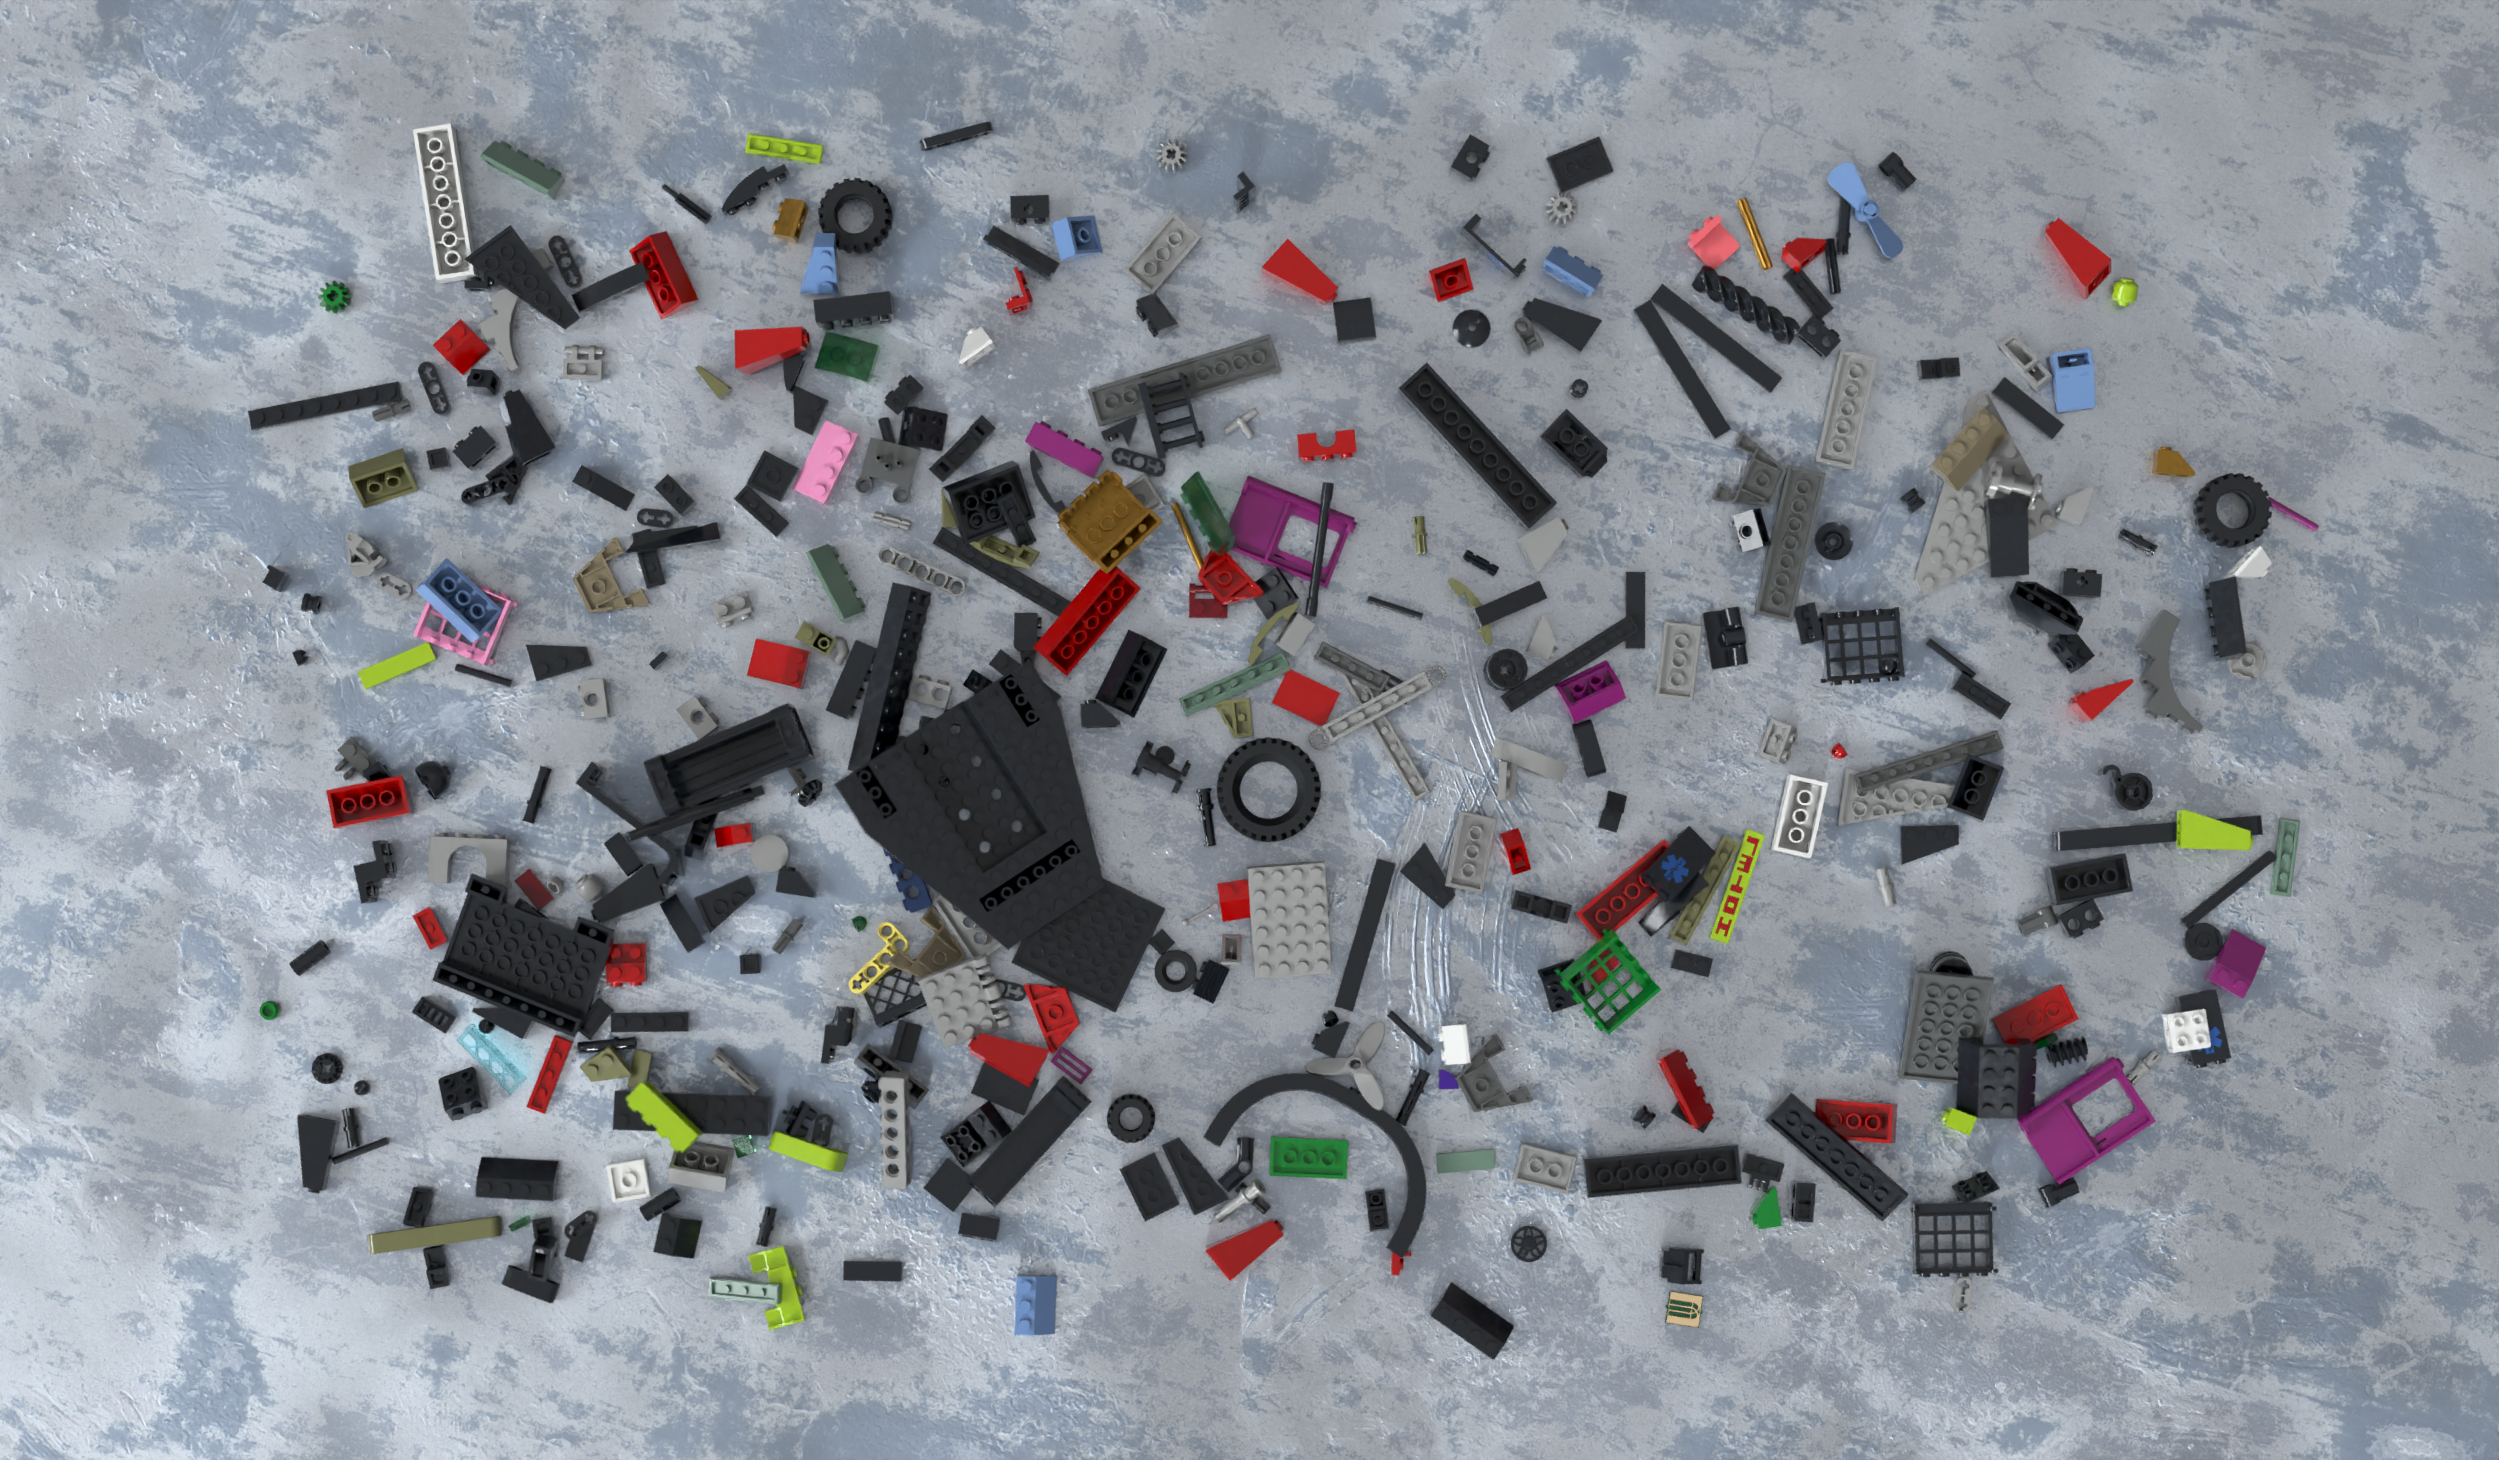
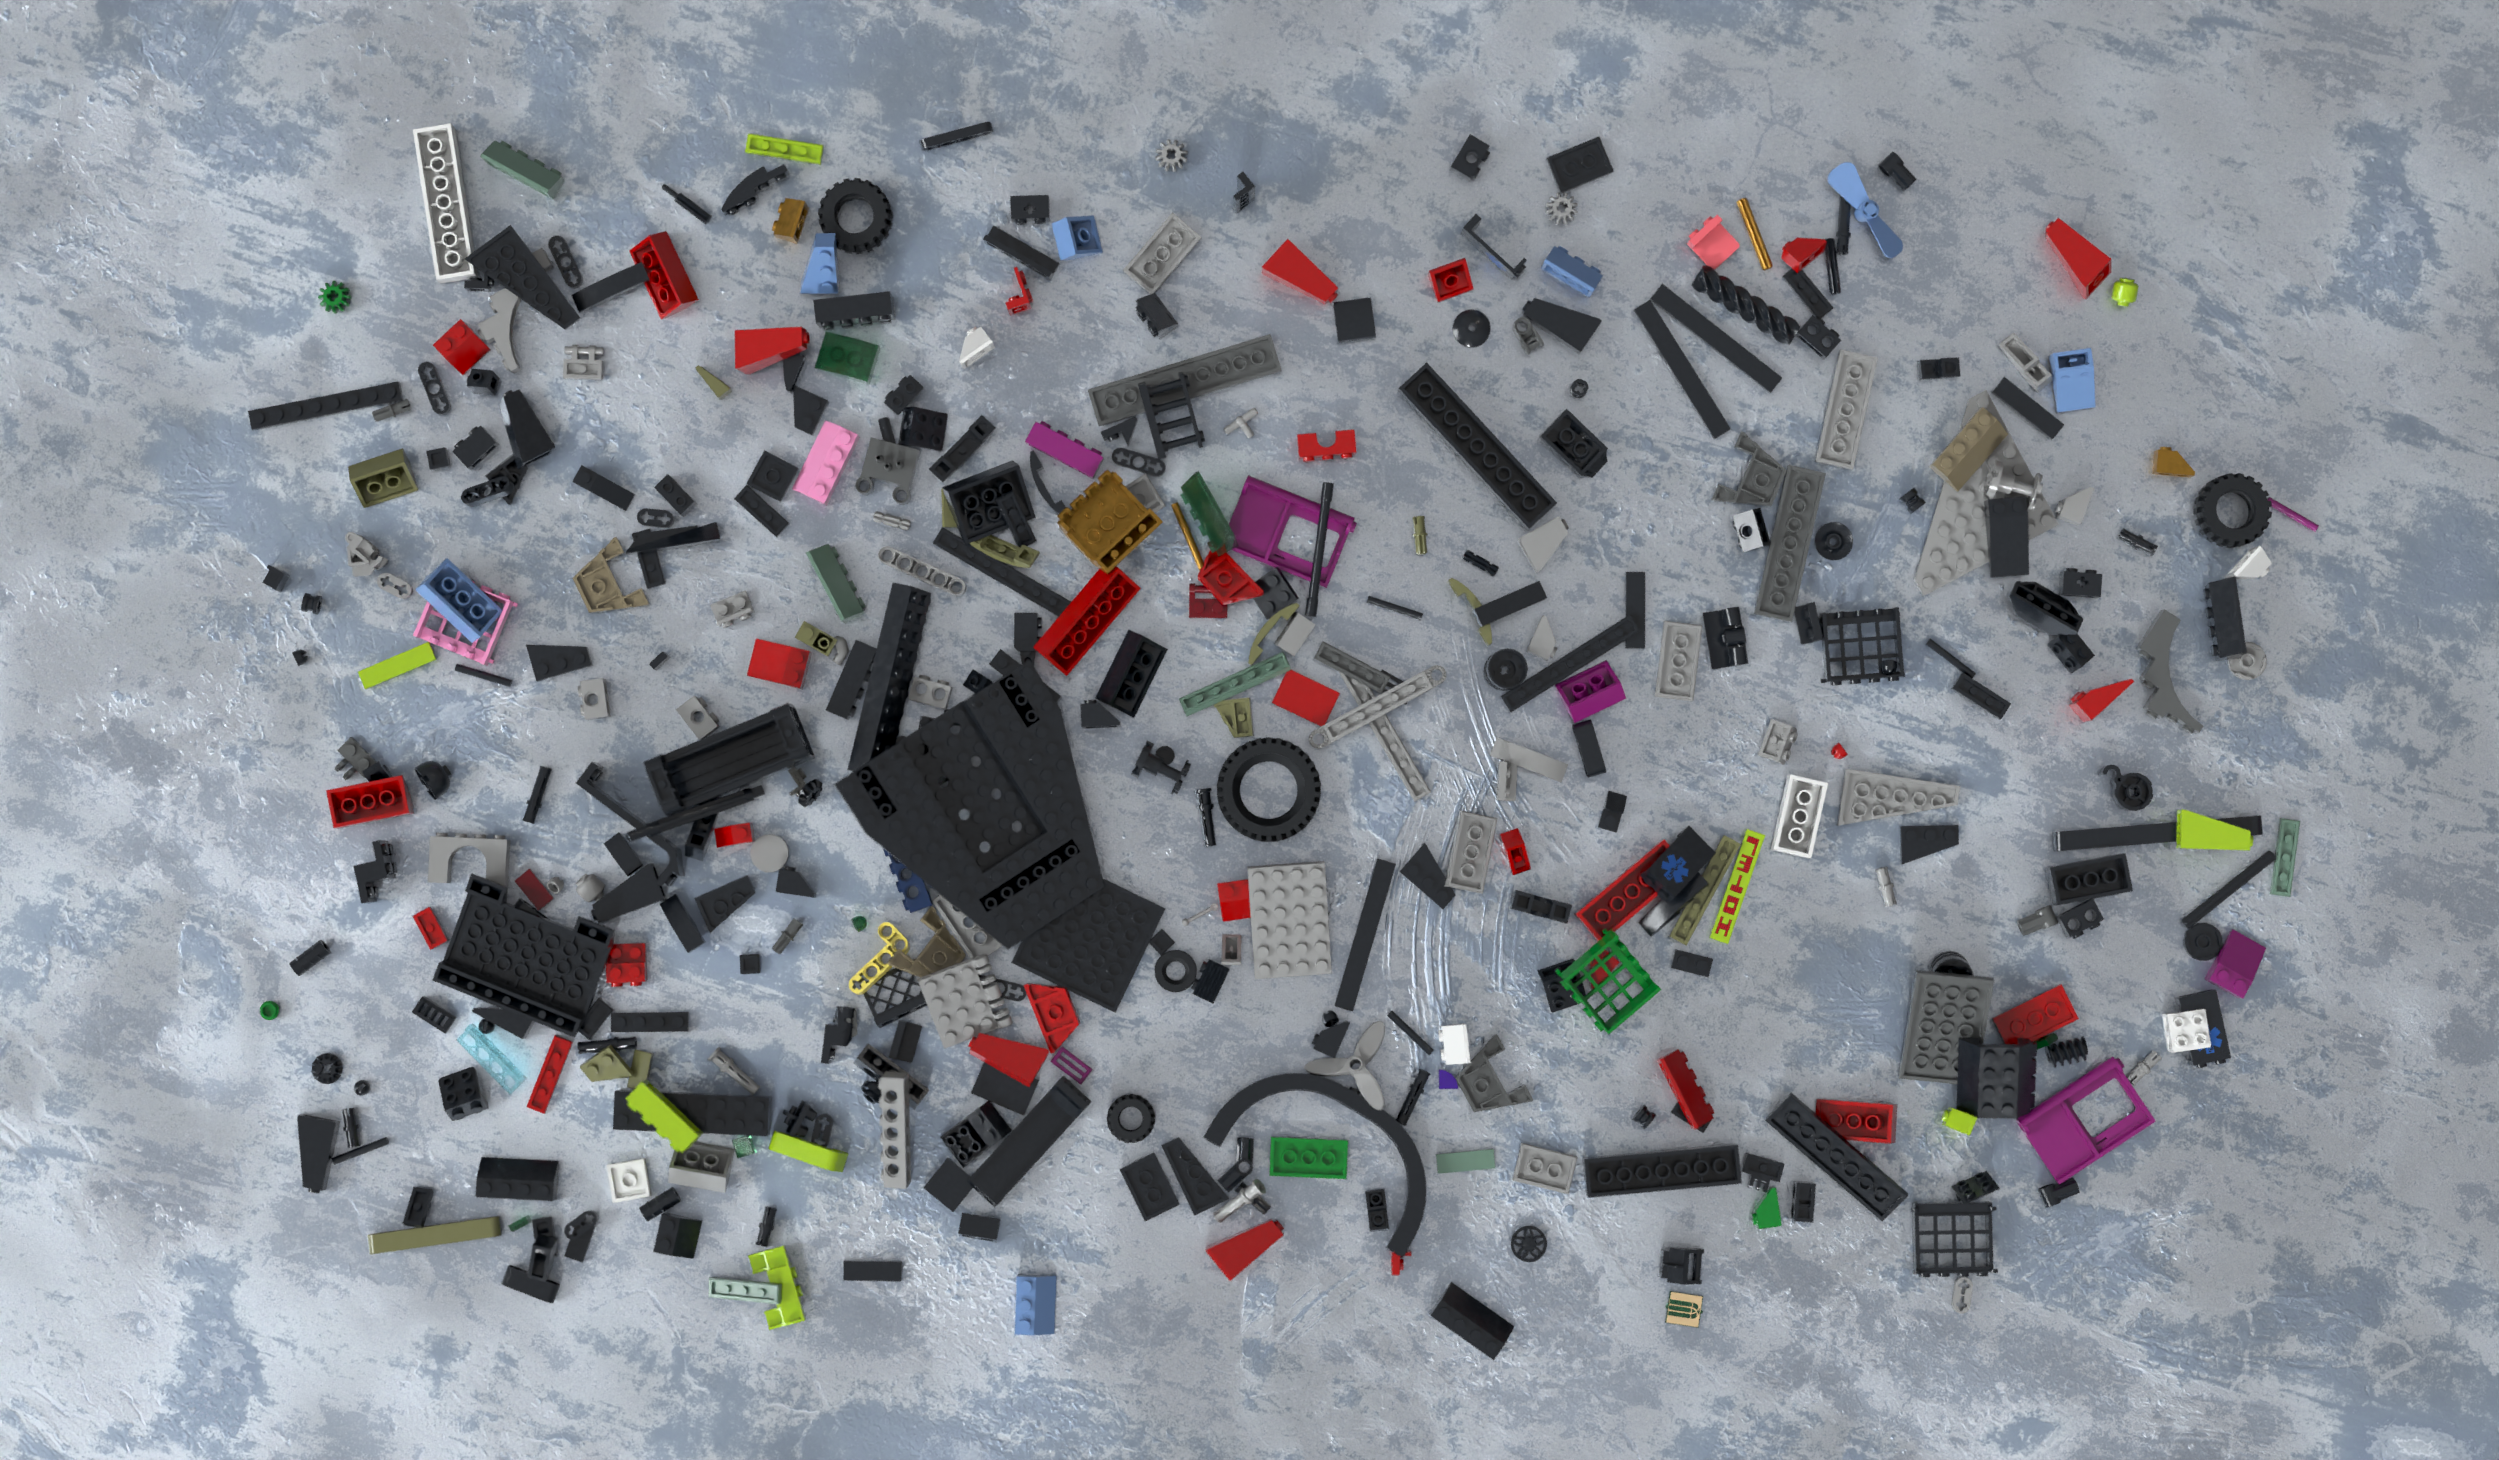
black slope [423,1245,450,1289] -> none
dark grey tile [1852,730,2004,794] -> none
black slope [1947,754,2005,823] -> none

